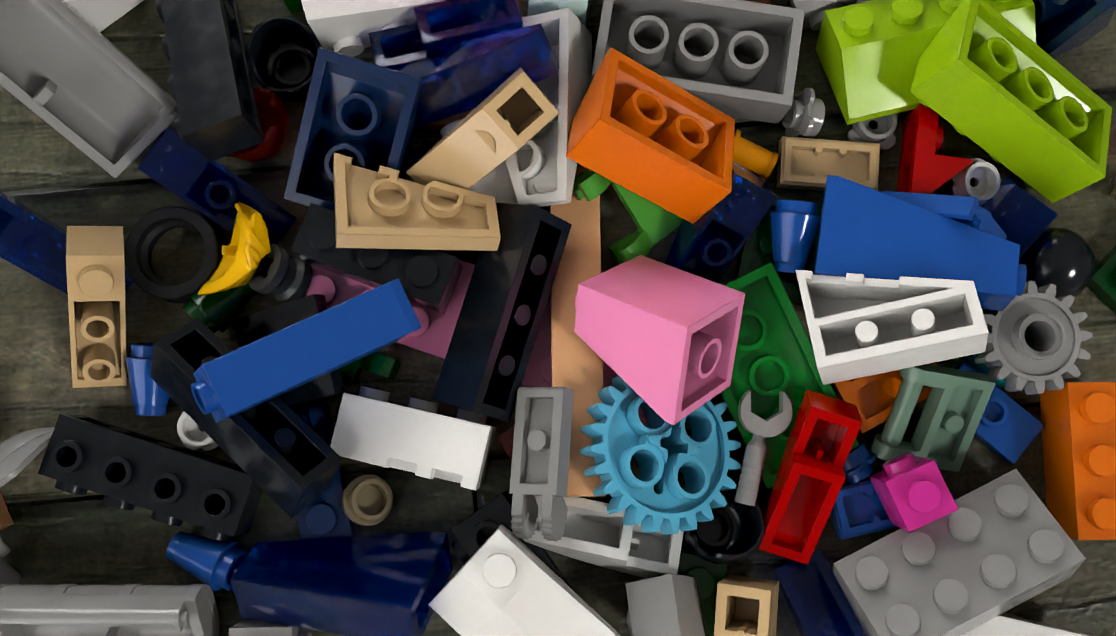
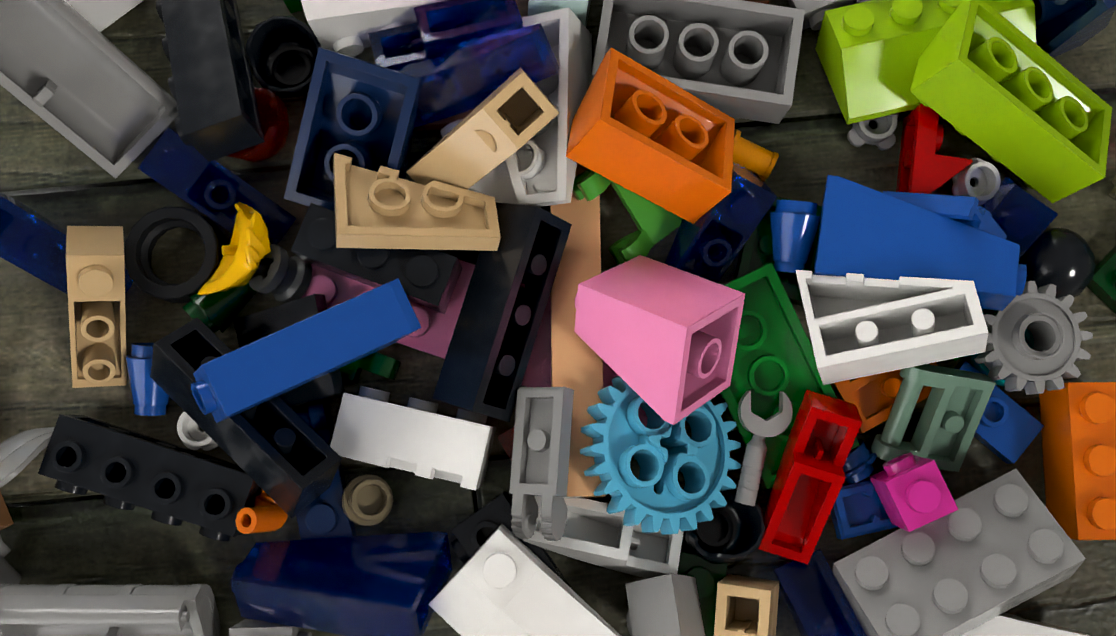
blue cone [166,531,249,591] -> none
tan plate [776,136,880,192] -> none
light grey plate [782,88,825,137] -> none
none -> orange arm [235,488,288,534]

